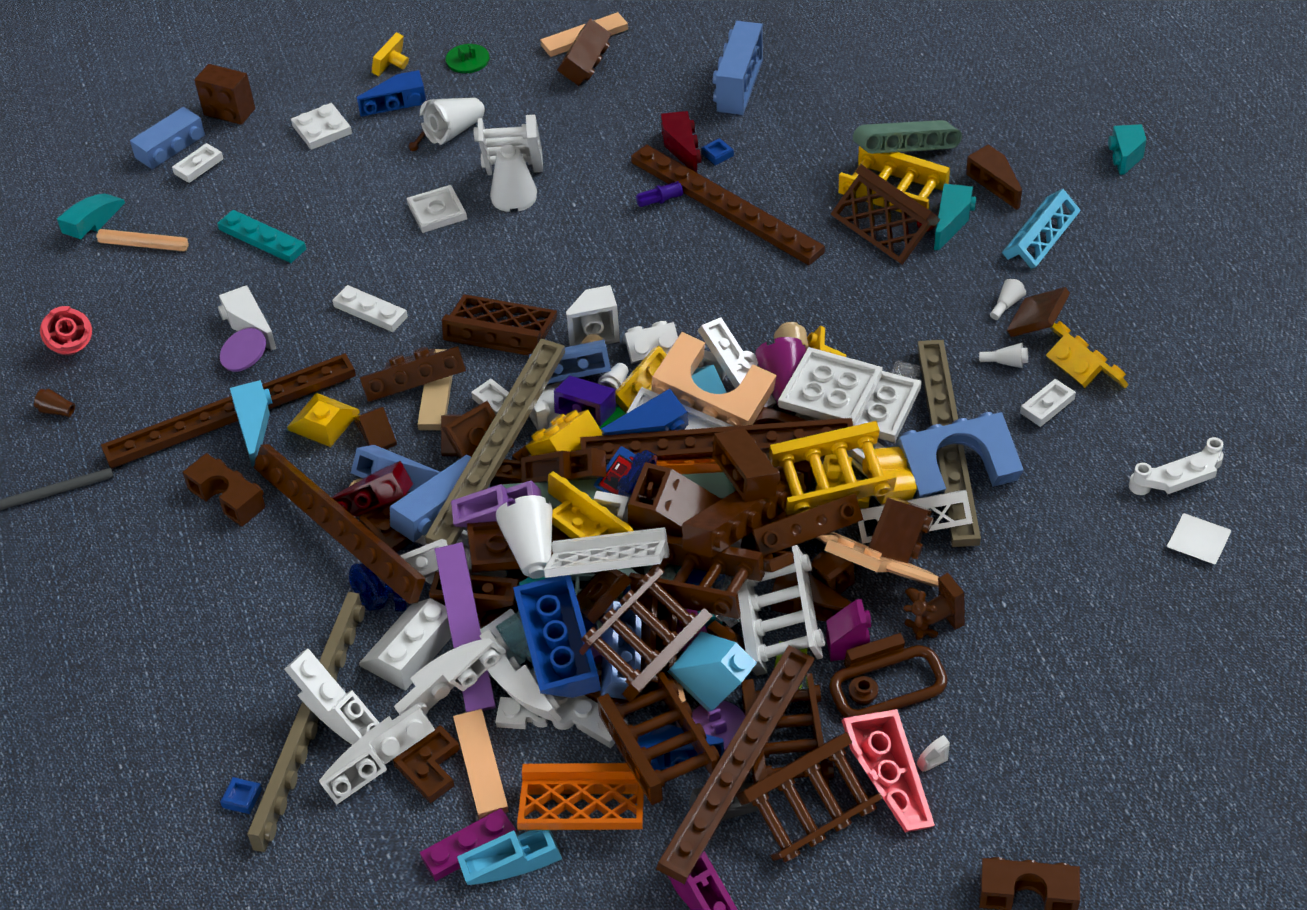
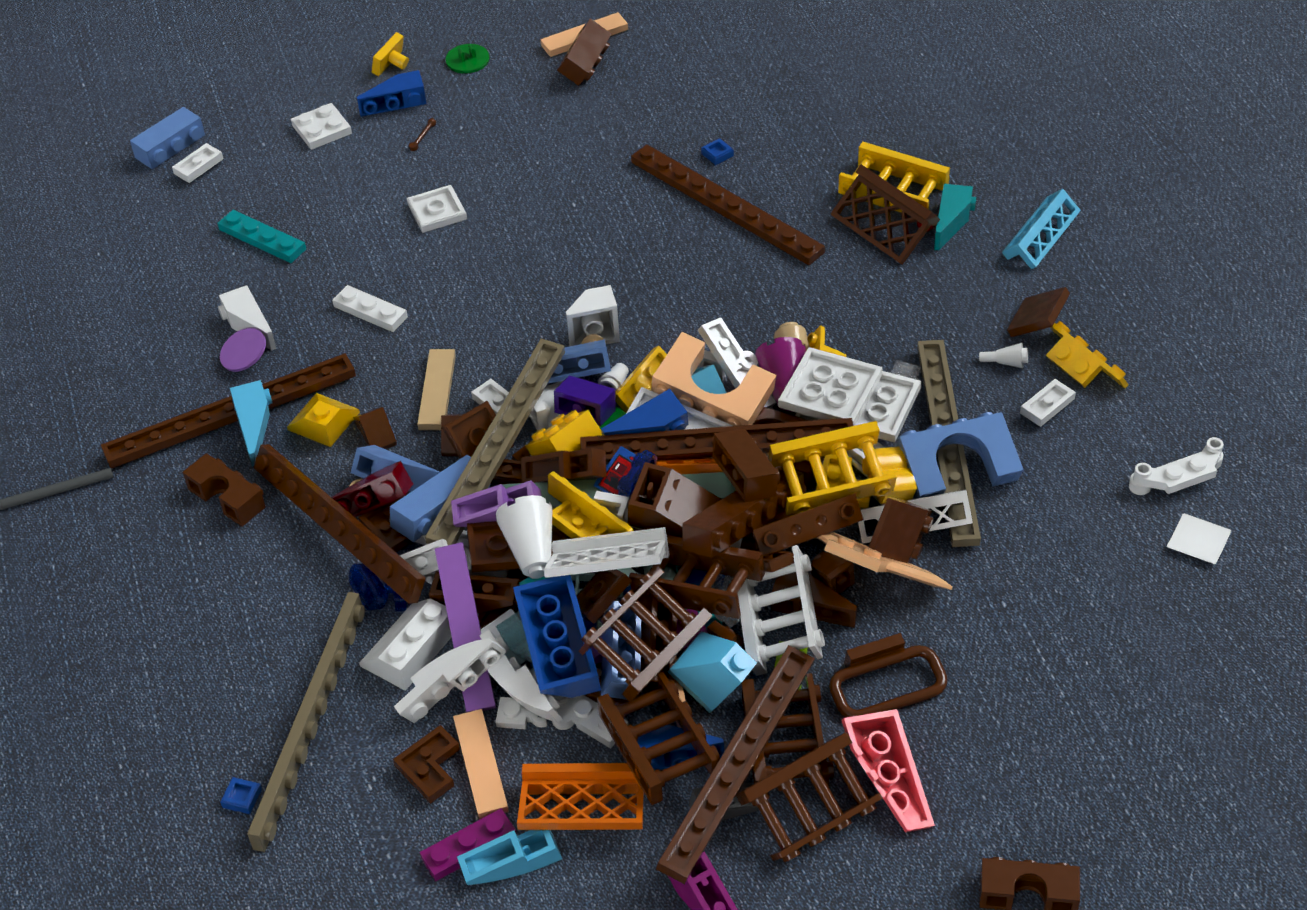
reddish brown cone [34,388,75,417] -> none
coral cone [40,306,92,355] -> none
teal slope [57,193,125,239] -> none
light nougat axle [96,229,189,252] -> none
reddish brown brick [194,64,256,125] -> none
white slope [284,649,379,745] -> none
white slope [319,704,435,805] -> none
reddish brown bracket [360,346,466,402] -> none
white cone [420,98,485,145] -> none
reddish brown fence [442,294,557,356] -> none
white fence [474,115,543,175] -> none
white cone [490,145,537,212] -> none
white bracket [623,321,678,365] -> none
dark purple axle [636,181,683,207] -> none
dark red slope [661,111,701,173] -> none
medium lavender piece [692,701,745,752] -> none
medium blue brick [713,21,763,115] -> none
magenta slope [826,599,871,661] -> none
reddish brown plate [849,676,879,705] -> none
sand green beam [853,120,962,154] -> none
reddish brown piece [903,573,965,641] -> none
white tile [917,735,950,772] -> none
reddish brown slope [966,144,1022,210] -> none
white cone [990,279,1026,320] -> none
teal slope [1108,124,1147,175] -> none

